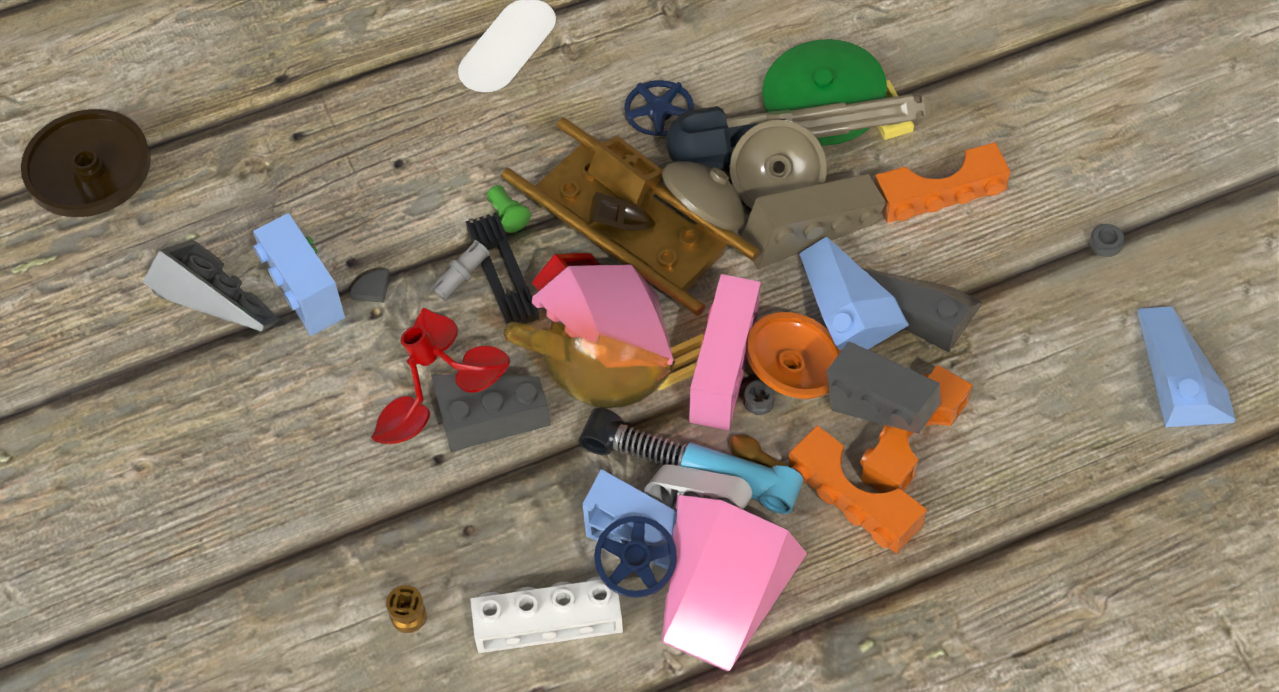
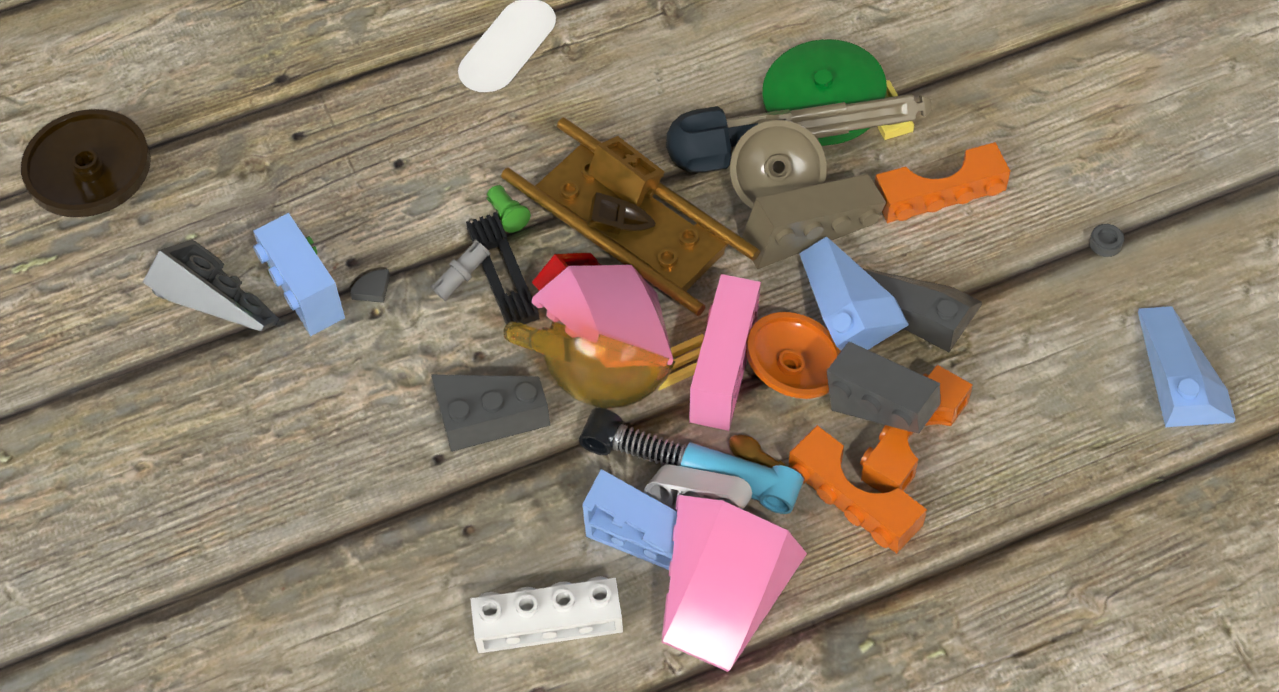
red plant [371,308,510,444] -> none
pearl gold wheel [386,585,427,633] -> none
dark blue wheel [594,516,677,598] -> none
dark blue wheel [624,80,694,136] -> none
dark tan dish [662,161,746,231] -> none
dark grey bush [744,380,775,415] -> none

